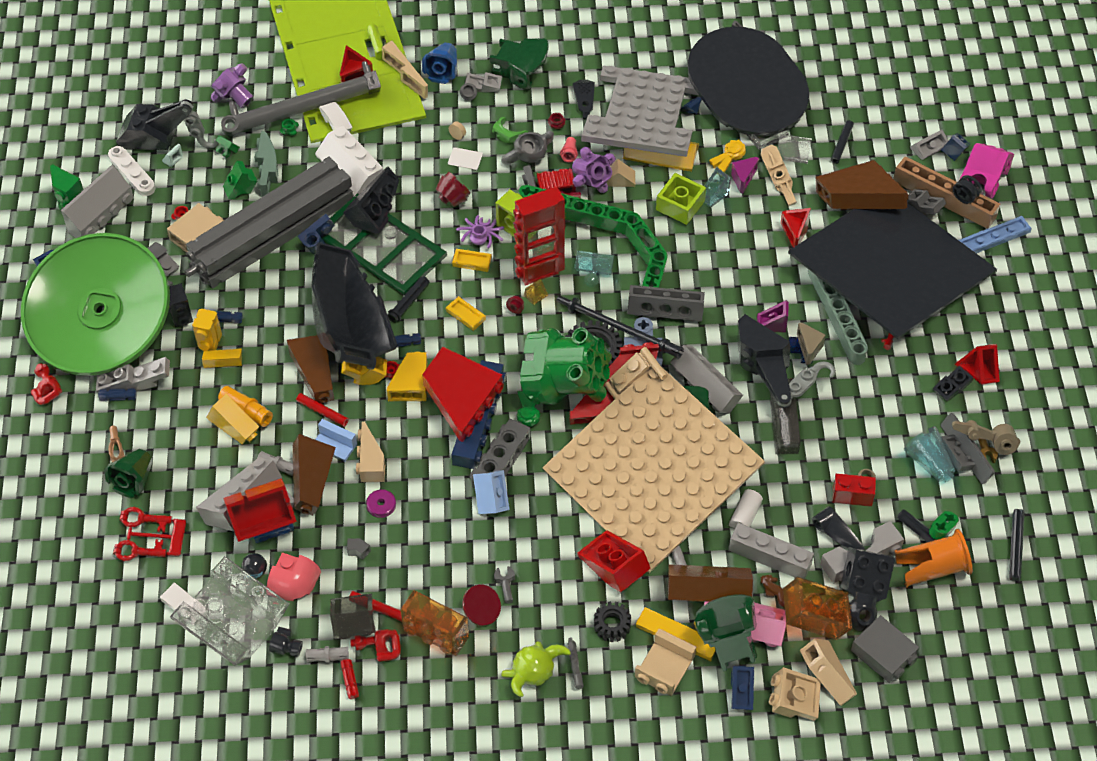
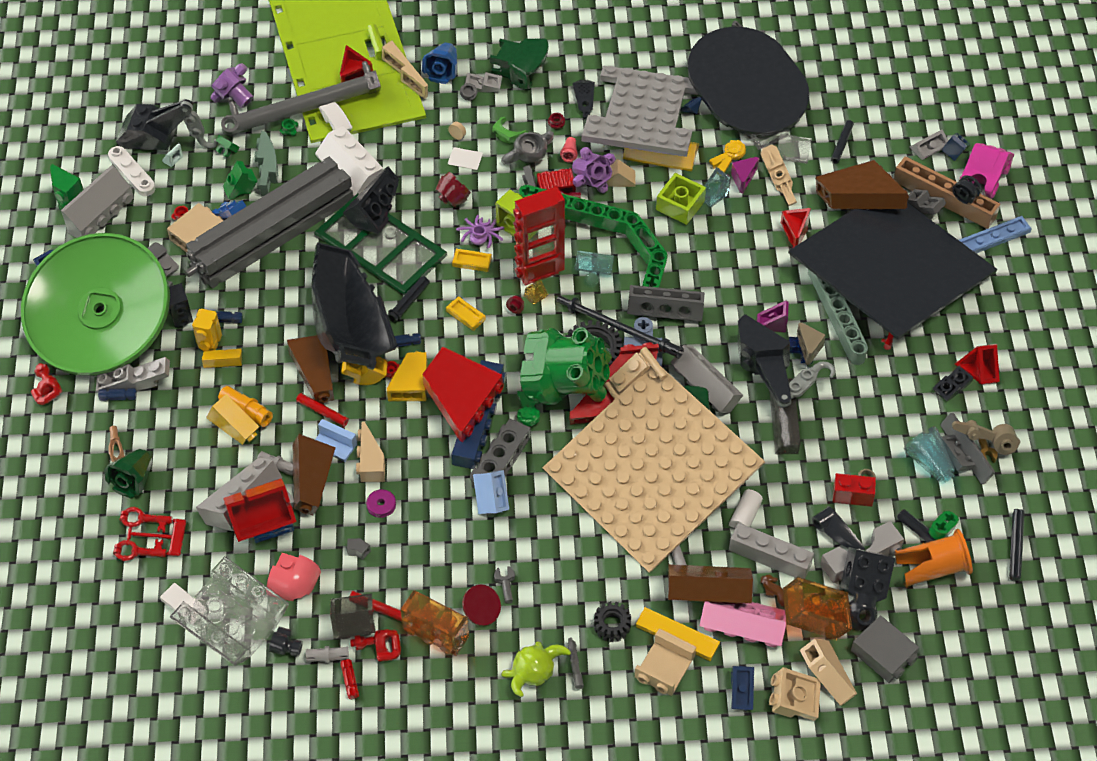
black piece [241,553,267,579] -> none
dark blue plate [298,214,335,254] -> none
red slope [577,530,651,592] -> none
dark green piece [694,594,758,671] -> none
none -> blue plate [212,200,246,219]

